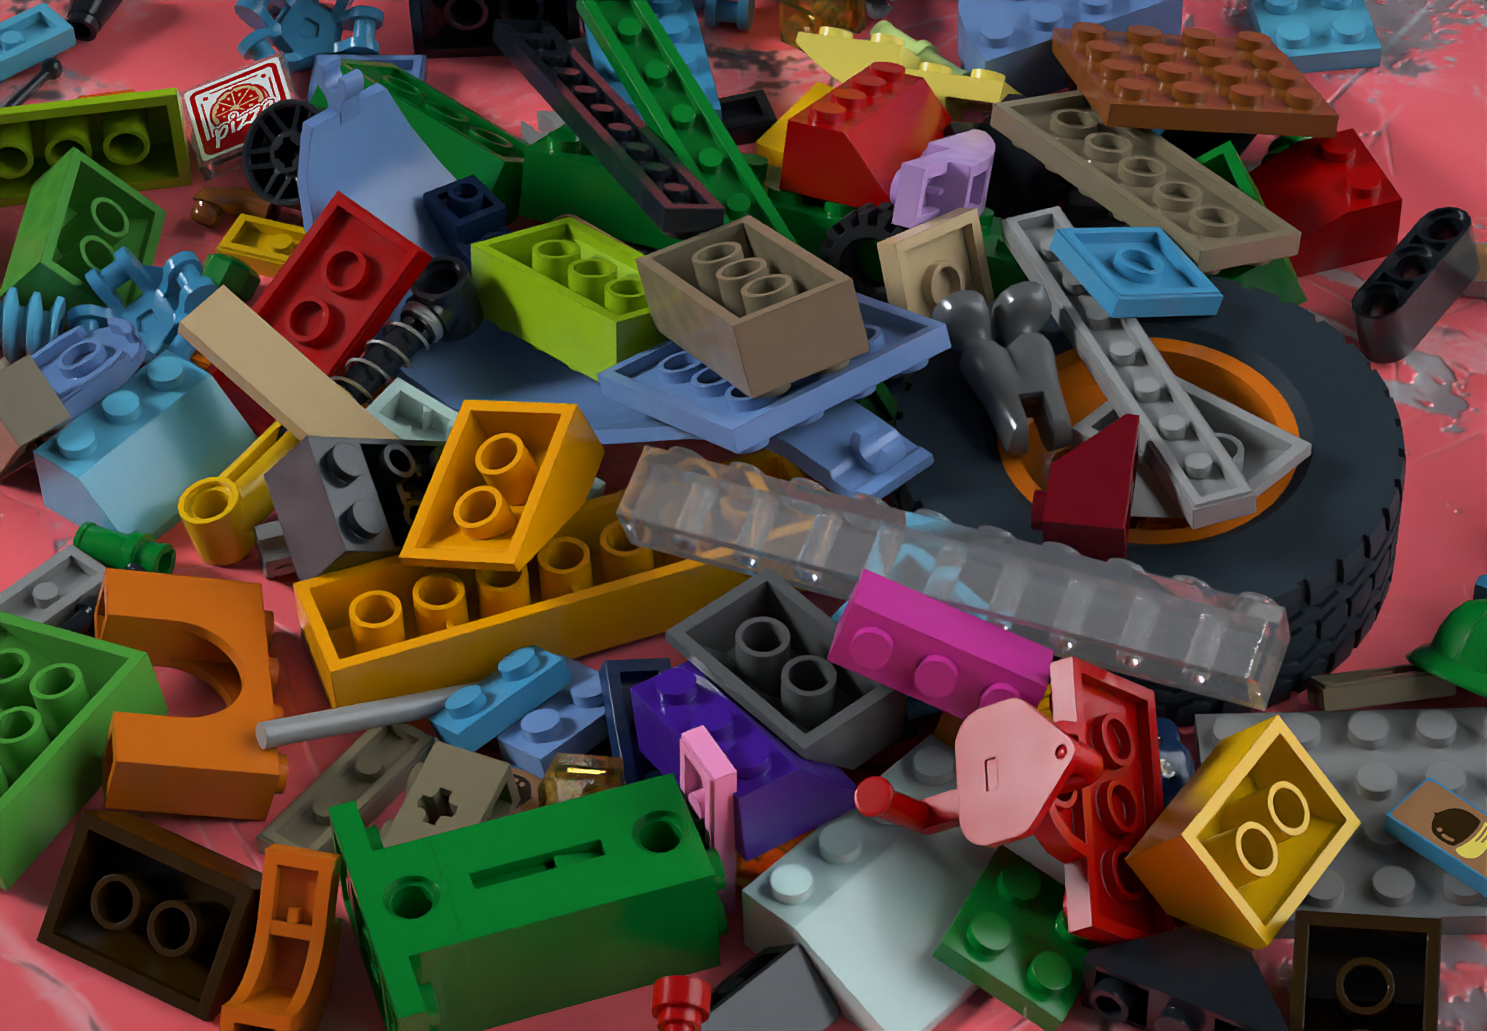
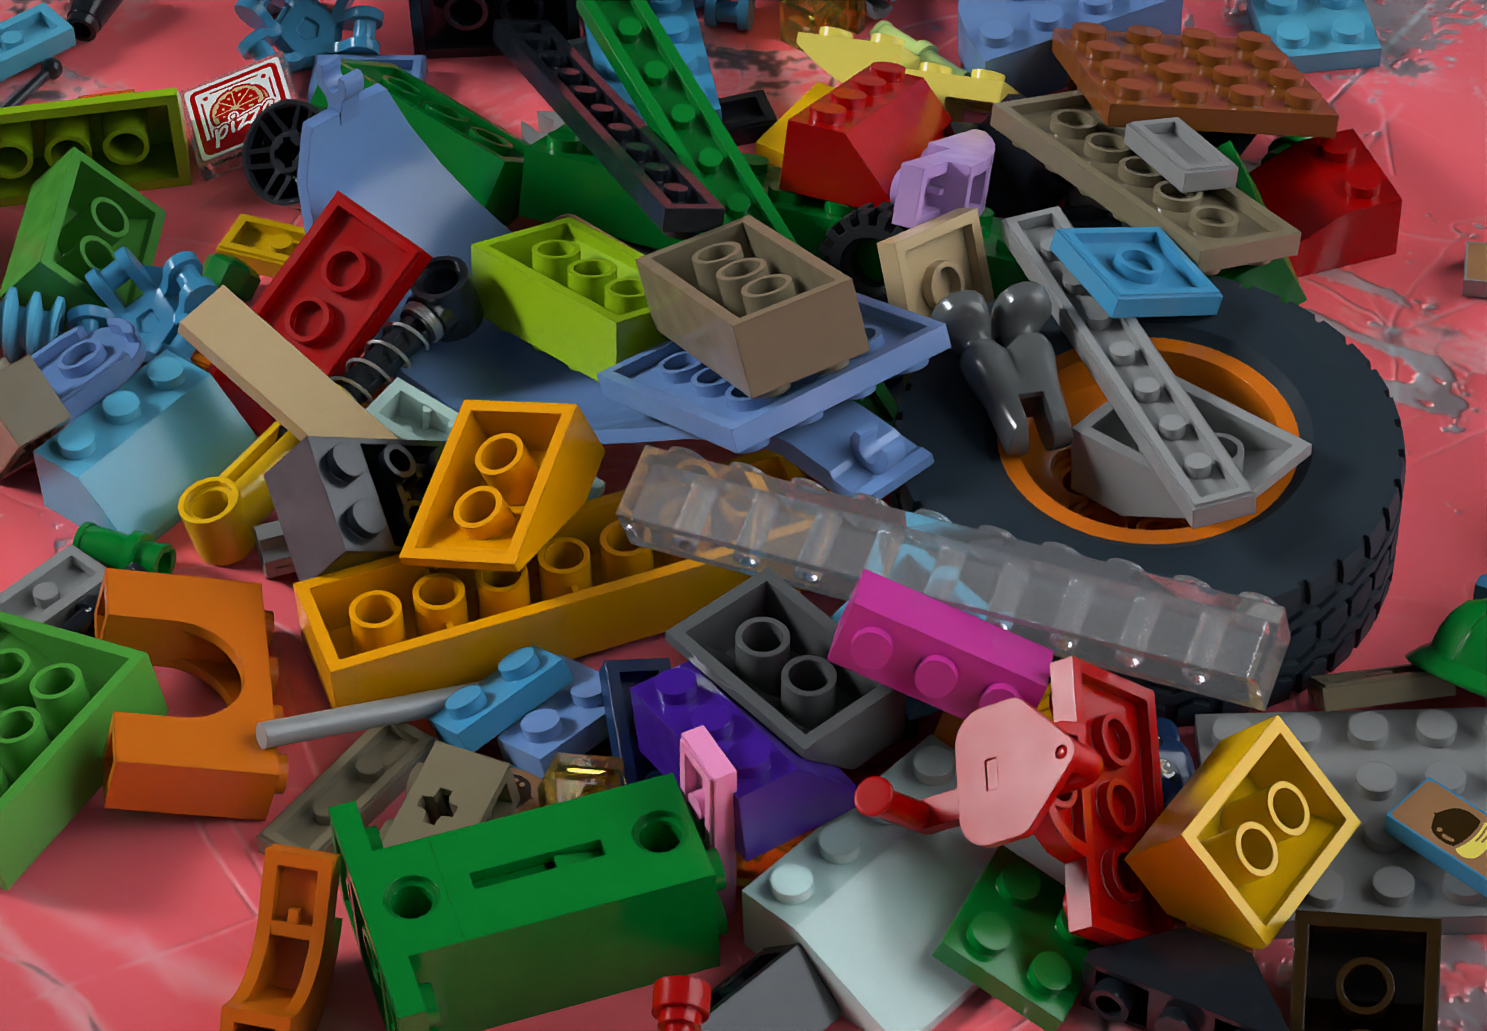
dark brown slope [36,811,262,1022] -> none
dark orange arm [190,187,281,228] -> none
dark blue slope [423,174,513,278] -> none
dark red slope [1031,414,1140,565] -> none
black beam [1351,207,1480,364] -> none
none -> light grey tile [1124,117,1239,193]

